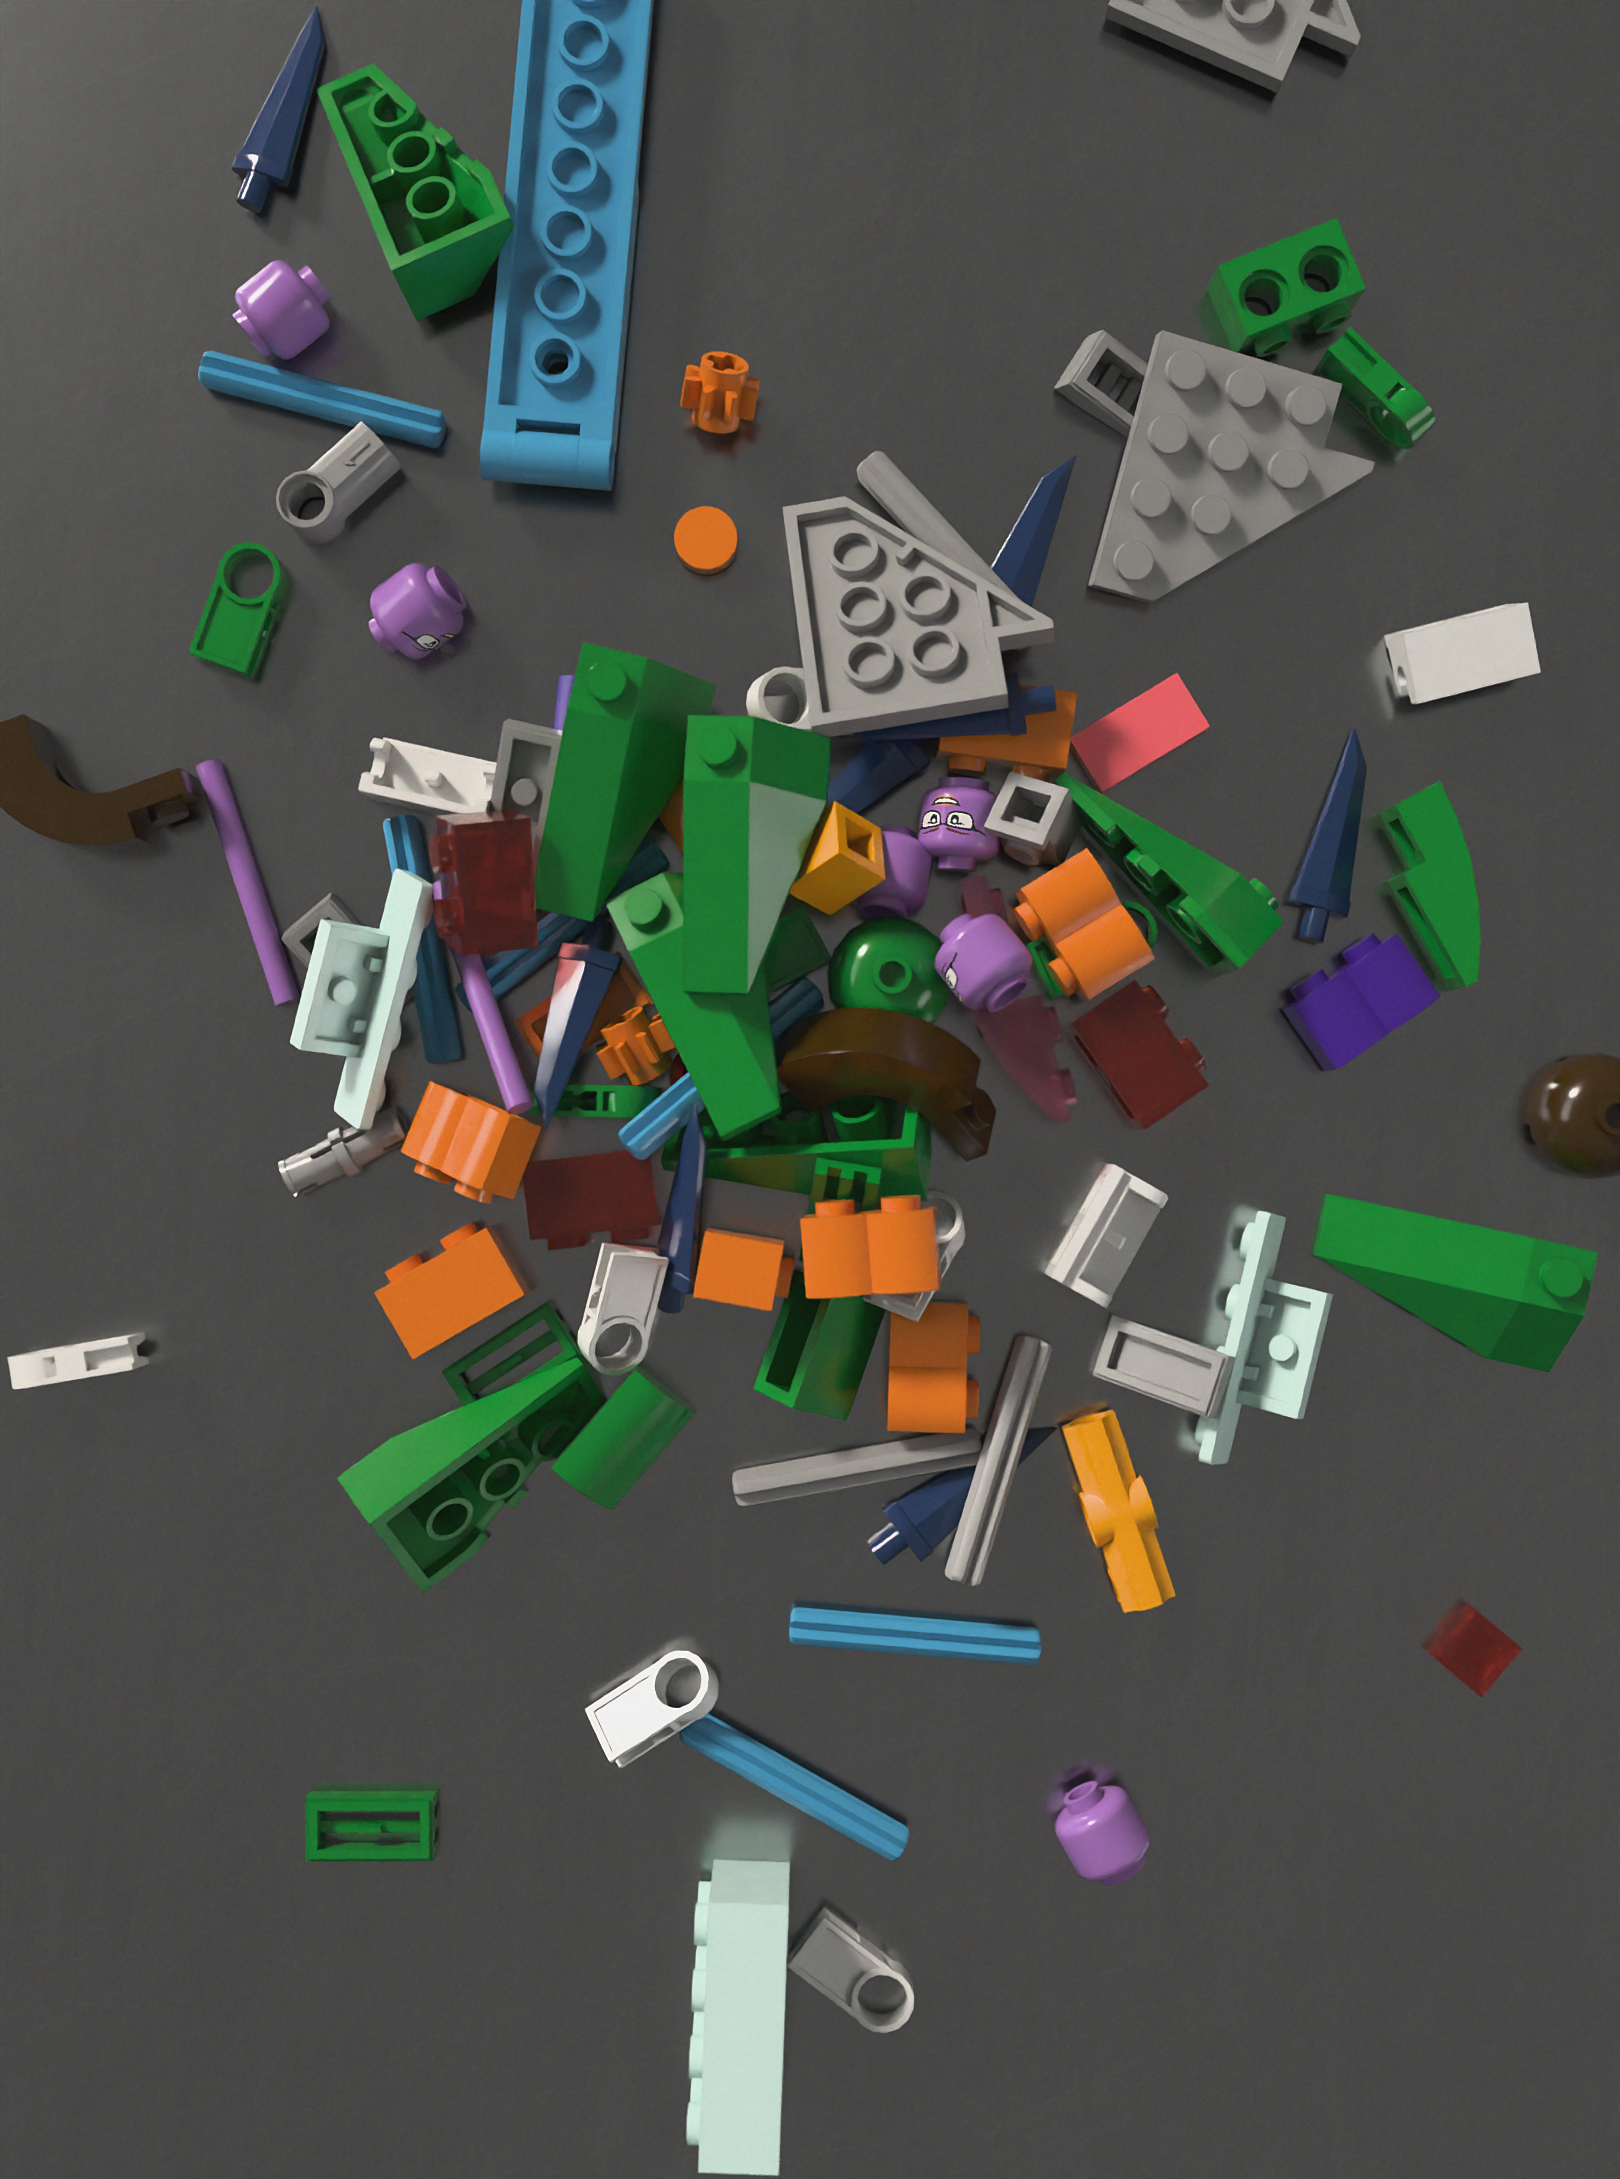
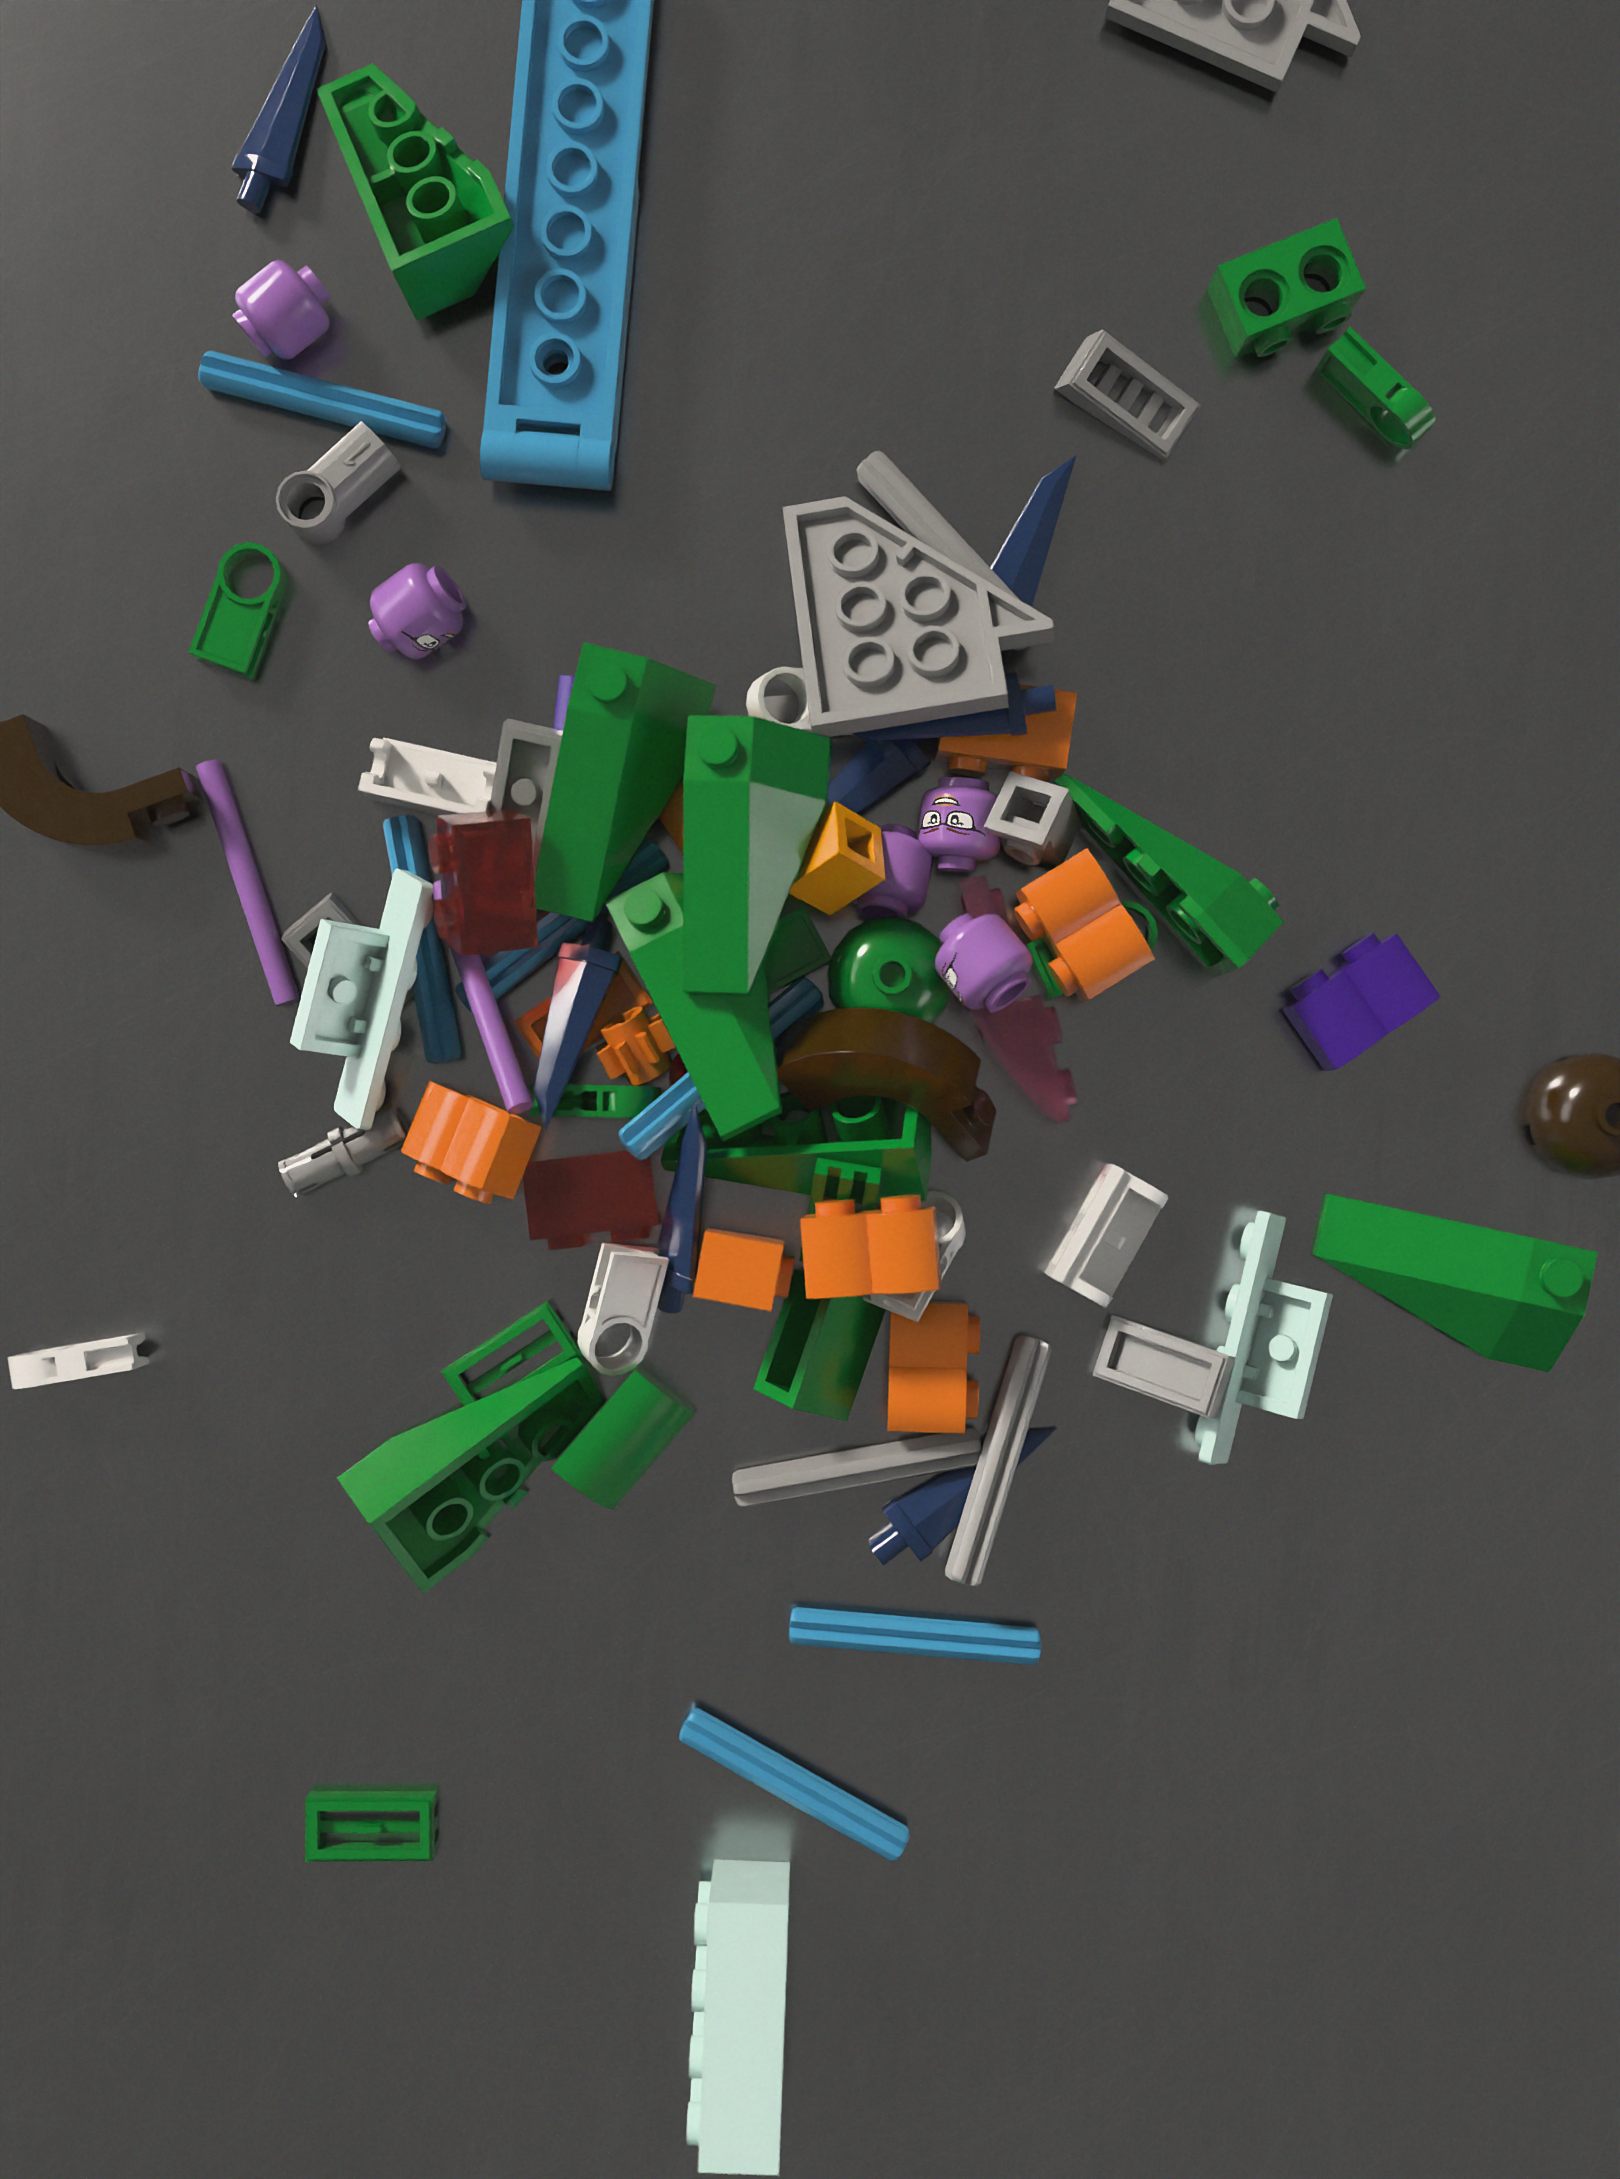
orange brick [374,1222,532,1360] -> none
white piece [585,1651,719,1769] -> none
orange tile [674,506,738,575] -> none
orange gear [680,351,760,434] -> none
white piece [787,1907,914,2033] -> none
medium lavender head [1054,1781,1151,1886] -> none
light orange piece [1061,1410,1176,1613] -> none
clear red brick [1065,980,1209,1130] -> none
coral tile [1070,673,1210,794] -> none
light grey wing [1088,330,1375,603] -> none
dark blue bar [1289,726,1367,943] -> none
green slope [1379,781,1481,991] -> none
white hinge [1384,603,1541,704] -> none
clear red tile [1427,1603,1522,1698] -> none

